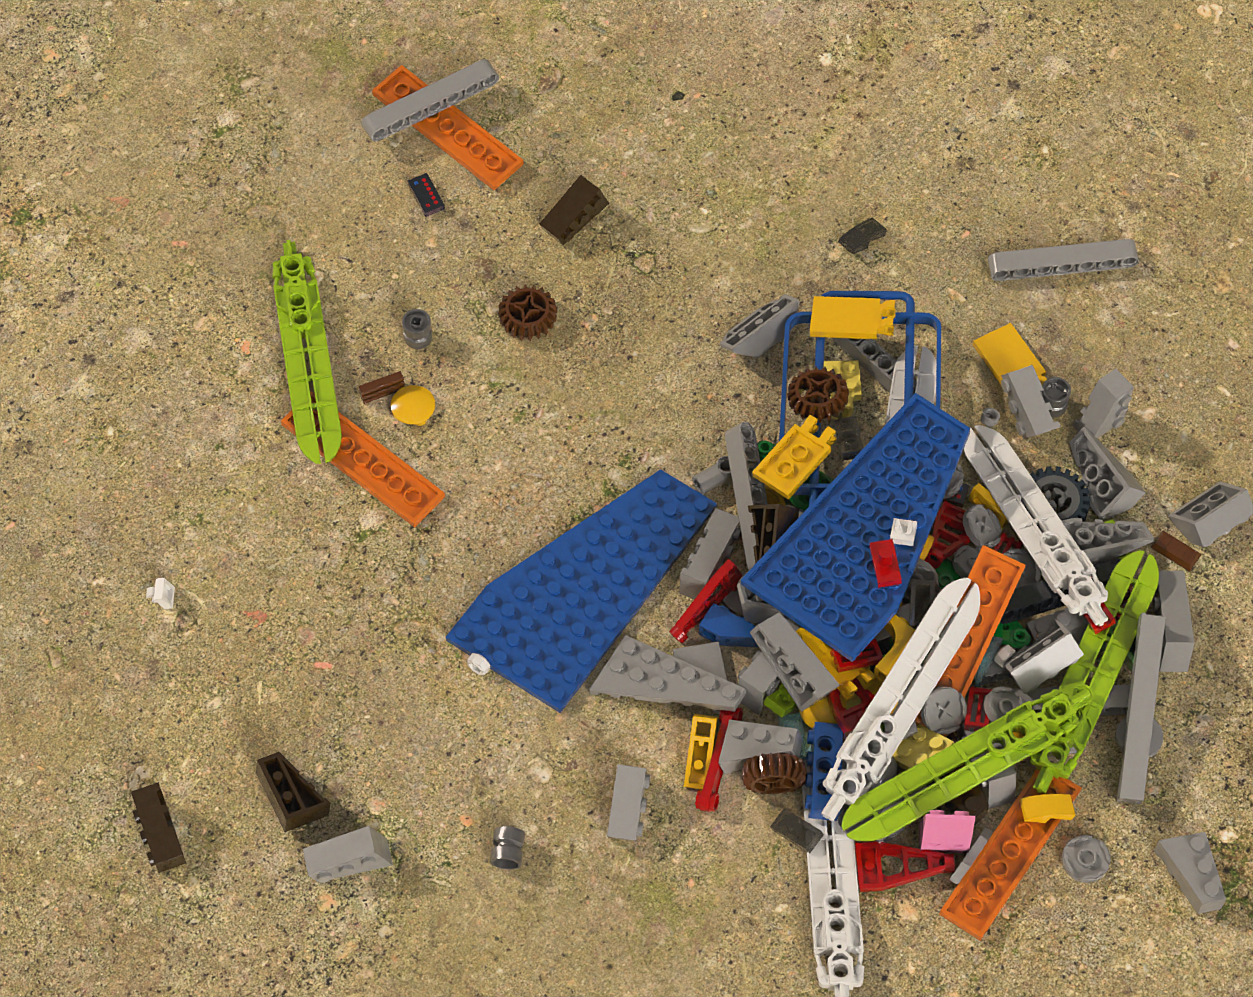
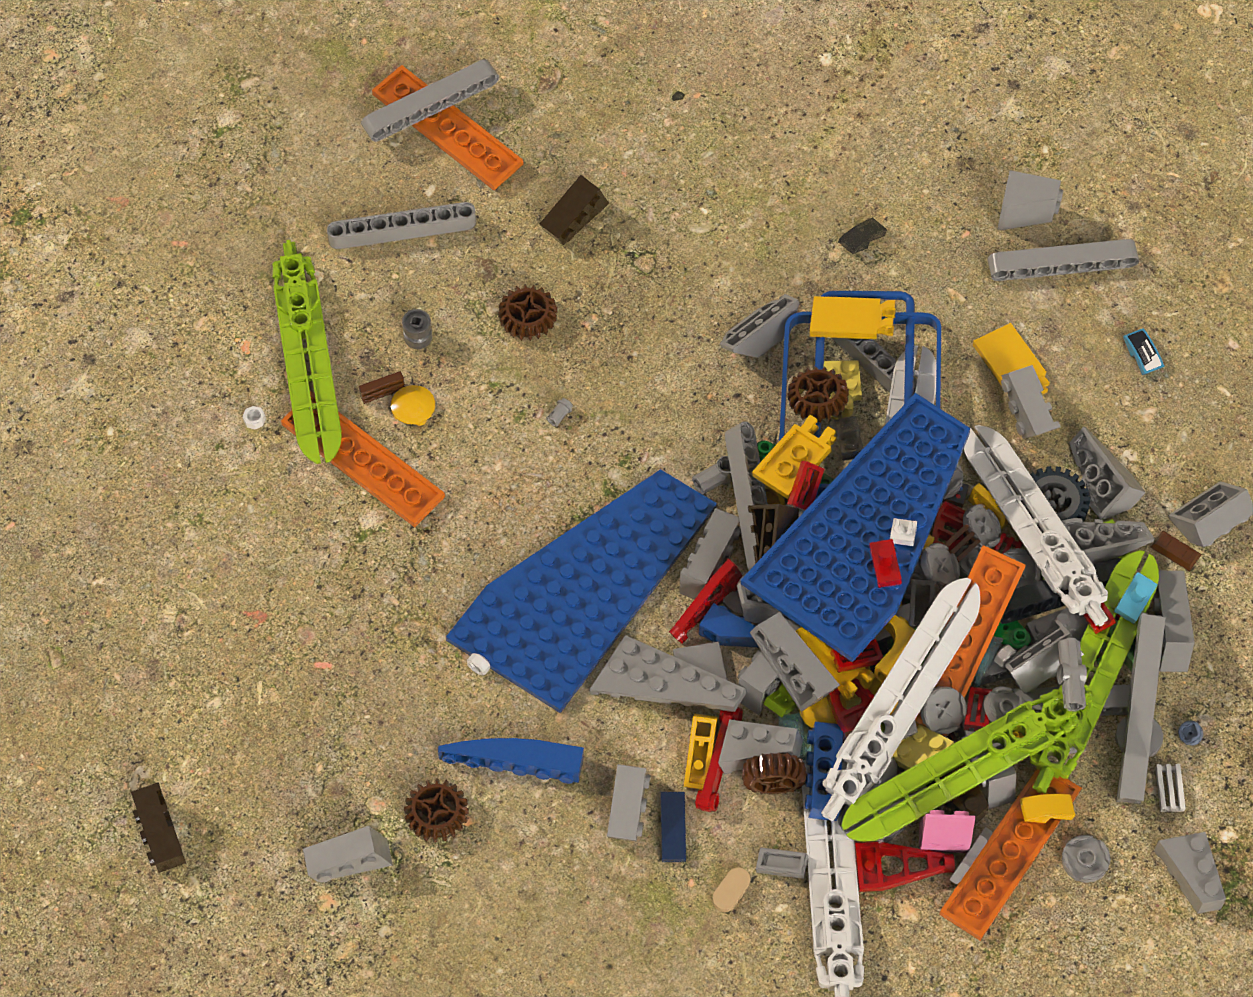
white tile [146,578,175,609] -> none
dark brown wedge [256,752,331,832] -> none
black tile [407,173,445,217] -> none
flat silver wheel [490,826,525,870] -> none
clear smoke tile [770,808,824,854] -> none
light grey hinge [981,408,1000,428] -> none
flat silver wheel [1041,377,1071,417] -> none
light grey wedge [1073,368,1134,439] -> none
none -> white tile [242,406,266,429]
none -> light grey beam [327,202,476,249]
none -> reddish brown gear [404,778,469,843]
none -> blue slope [438,738,584,784]
none -> light grey pin [546,398,573,427]
none -> dark blue tile [661,792,686,862]
none -> tan tile [712,868,751,912]
none -> light grey tile [755,847,808,879]
none -> red tile [787,461,825,511]
none -> light grey tile [921,543,960,589]
none -> reddish brown tile [943,524,981,562]
none -> light grey slope [997,170,1063,230]
none -> light grey piece [1057,638,1087,711]
none -> medium azure tile [1114,572,1158,624]
none -> slope [1123,328,1165,376]
none -> white tile [1155,764,1186,812]
none -> sand blue tile [1178,721,1203,746]

